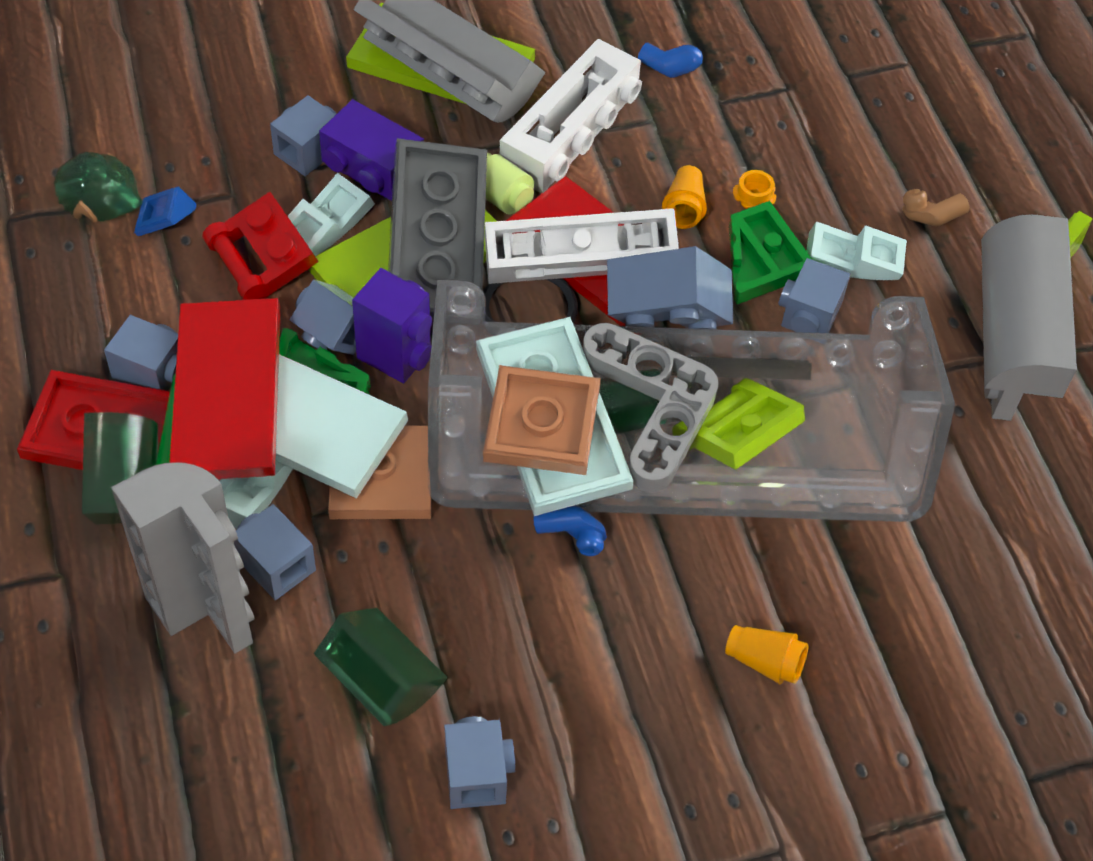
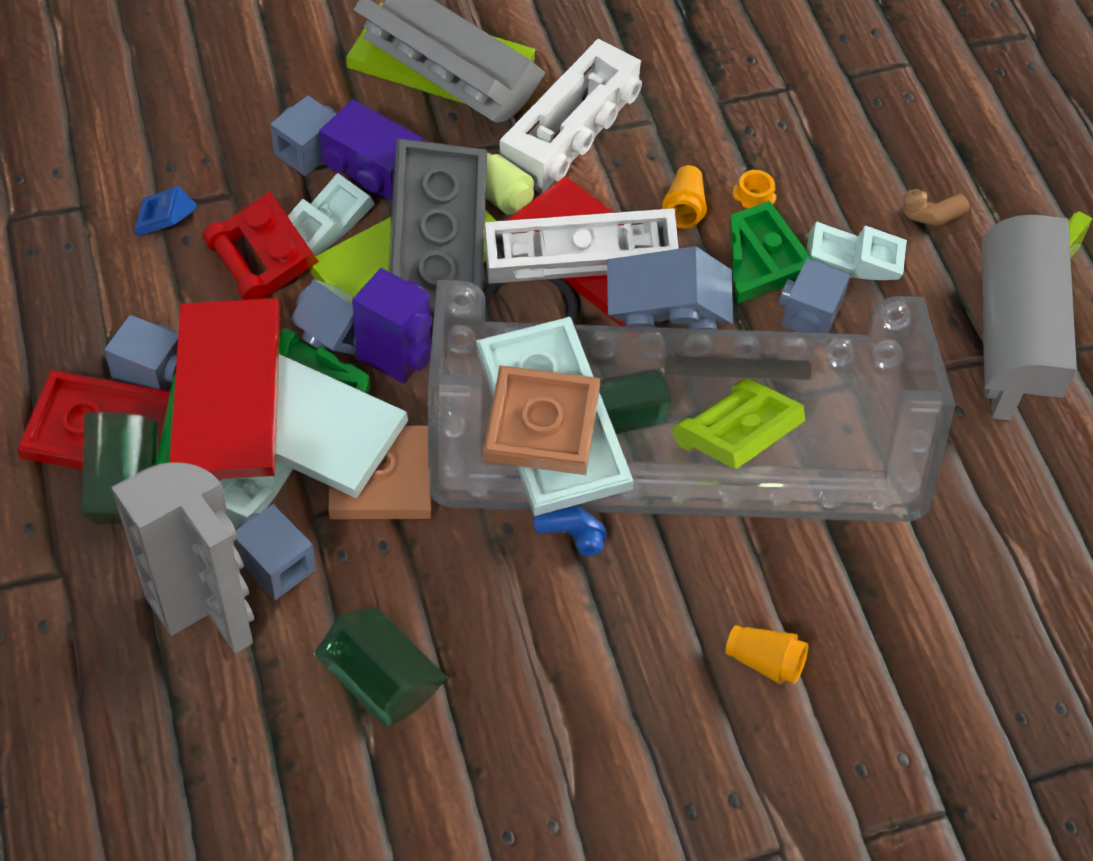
clear green hair [54,152,143,223] -> none
sand blue brick [444,716,515,809] -> none
light grey beam [583,323,718,492] -> none
blue arm [638,42,703,78] -> none

